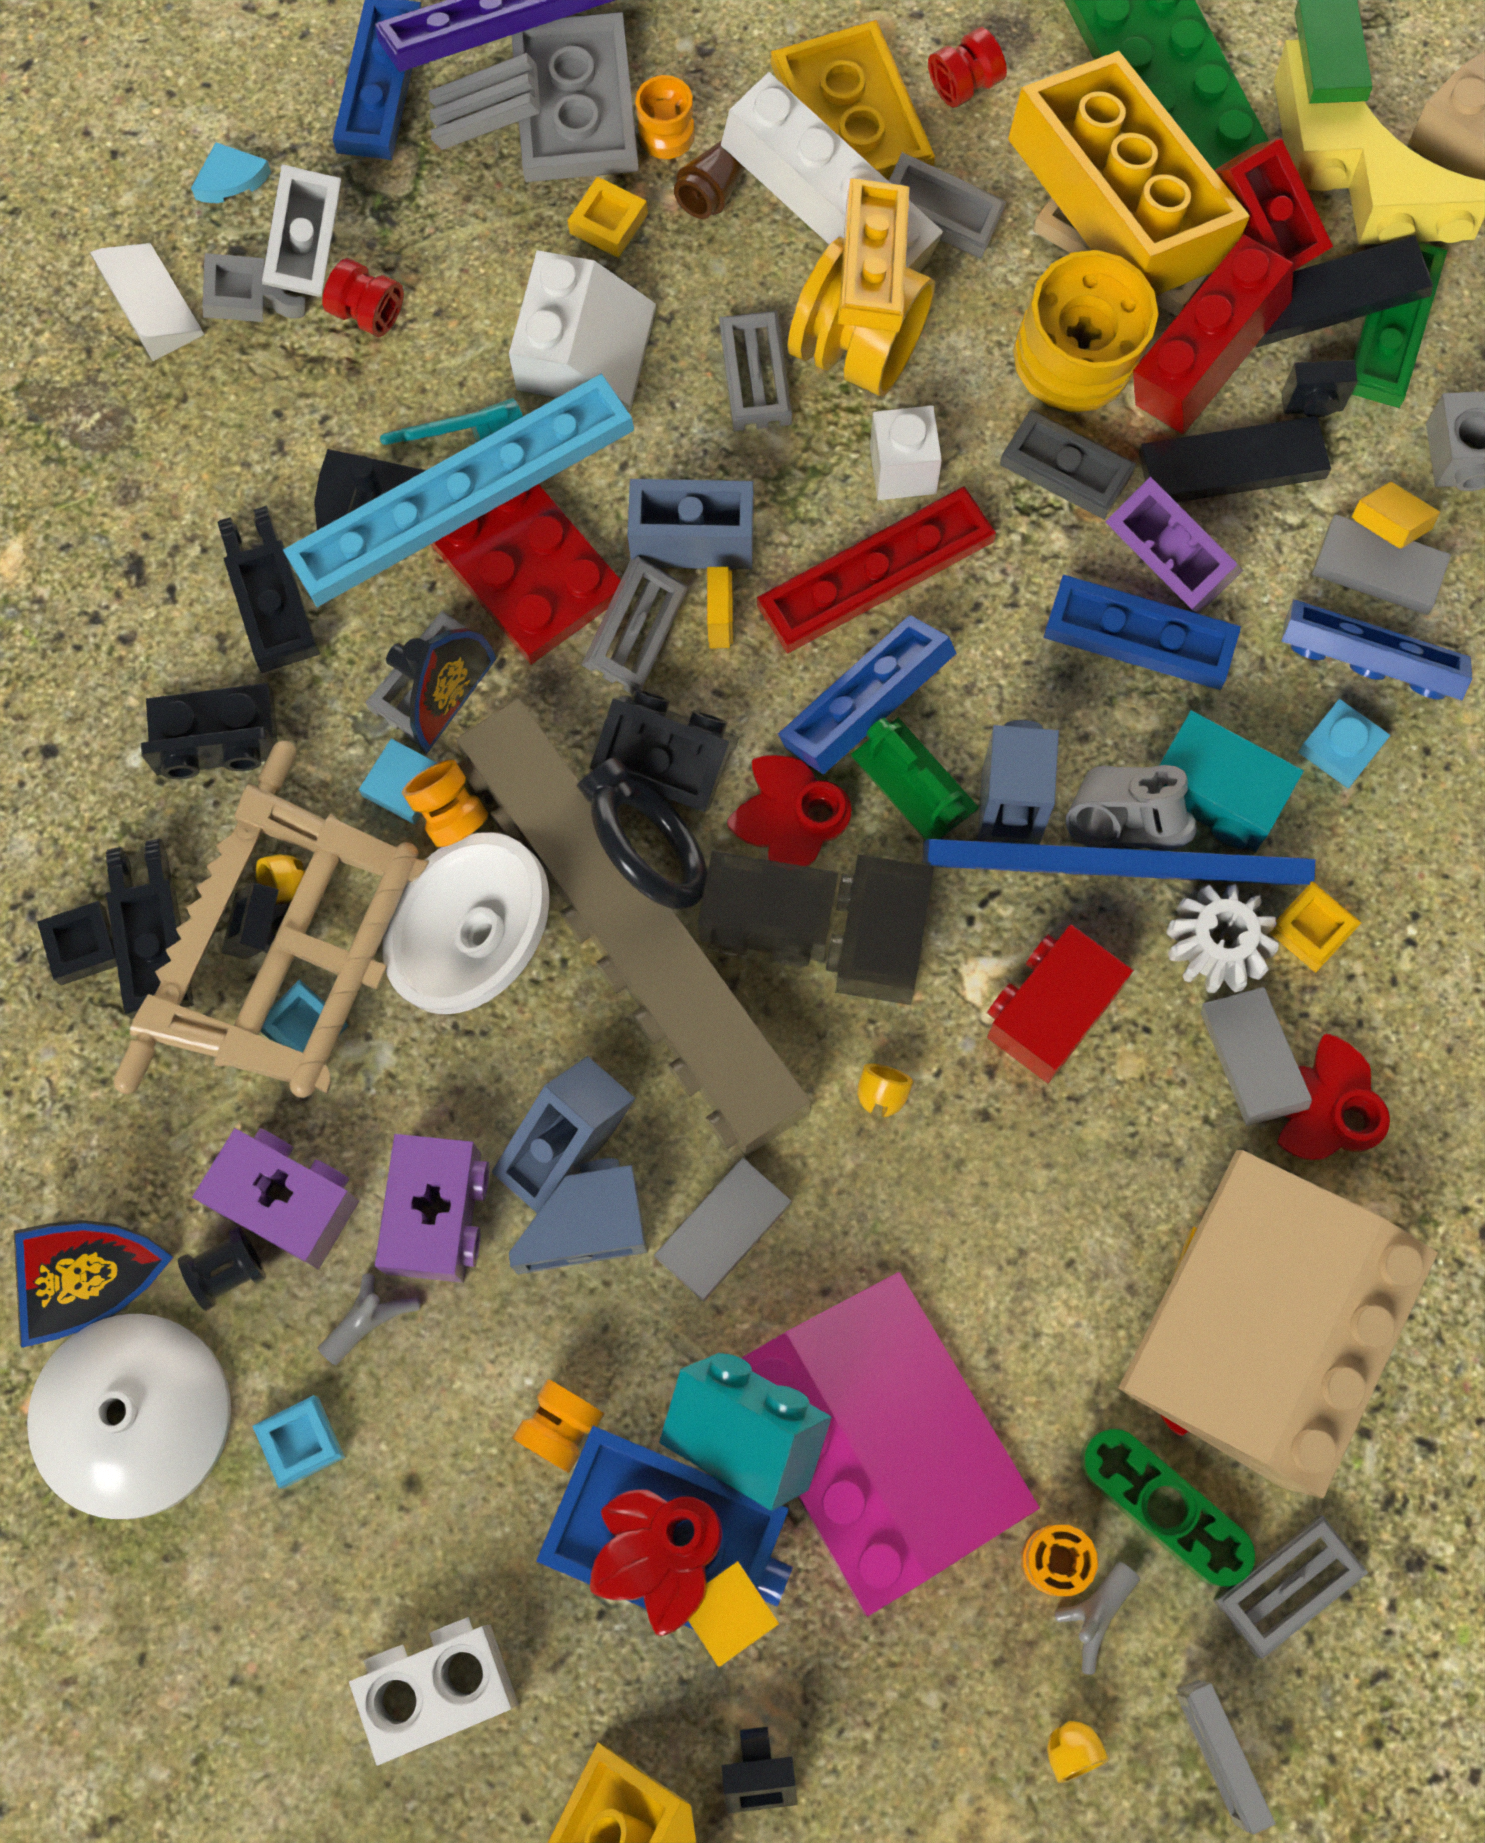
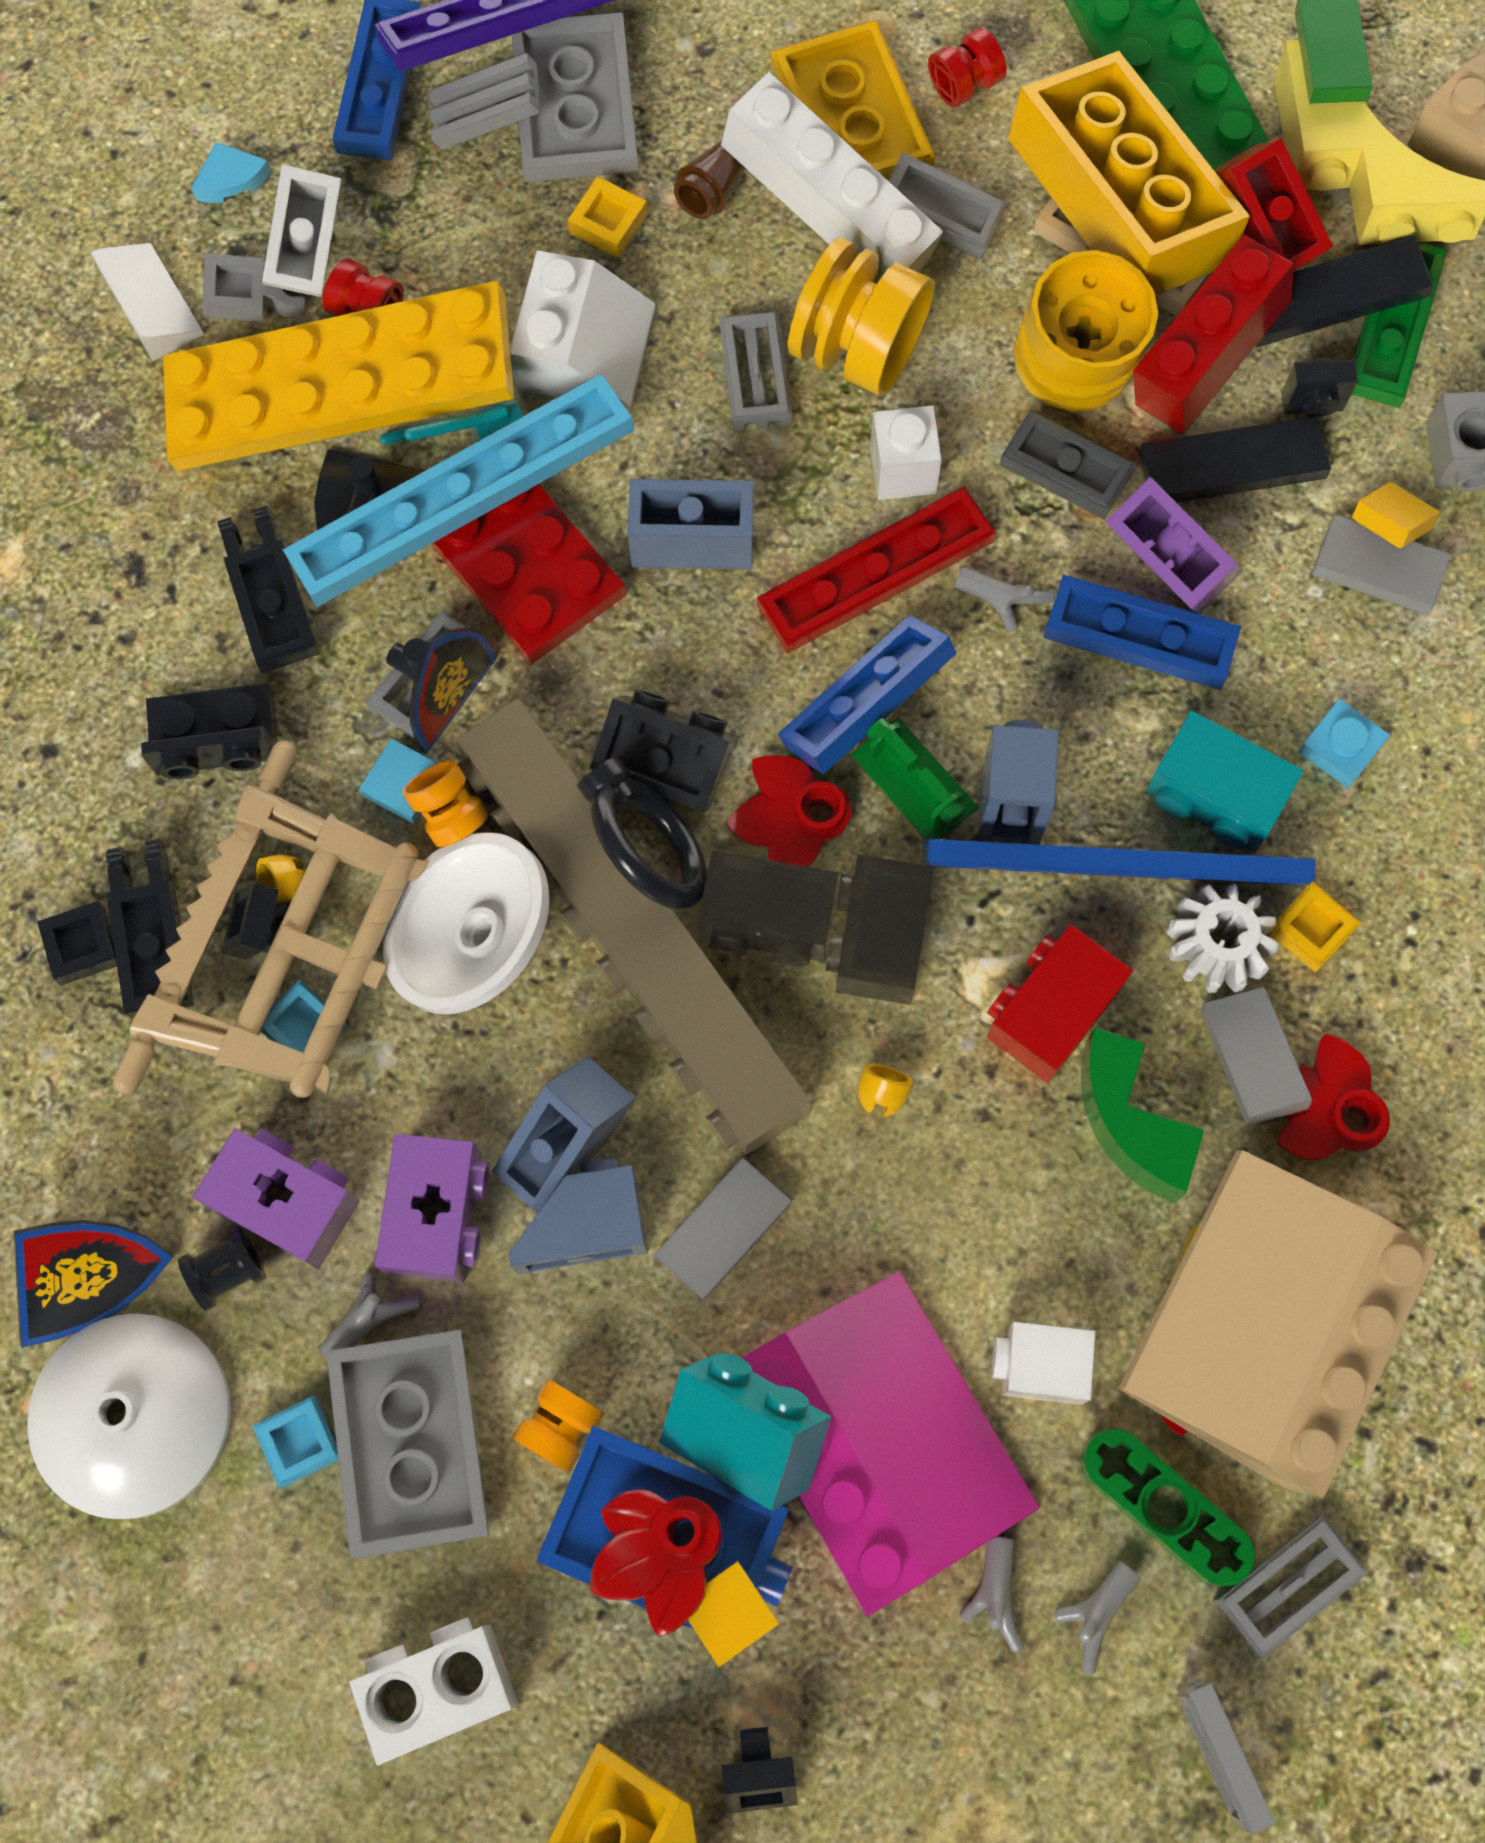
light grey tile [581,556,689,695] -> none
light orange wheel [635,75,695,159] -> none
yellow tile [707,567,733,648] -> none
yellow tile [838,178,910,332] -> none
light orange wheel [1021,1525,1098,1596] -> none
yellow hinge [1047,1721,1110,1783] -> none
light grey piece [1066,765,1197,851] -> none
blue plate [1282,599,1472,701] -> none
none -> yellow plate [163,280,514,471]
none -> light grey plate [326,1330,489,1560]
none -> light grey bar [955,566,1055,632]
none -> light grey bar [959,1537,1023,1652]
none -> white brick [991,1322,1095,1405]
none -> green brick [1081,1027,1204,1203]

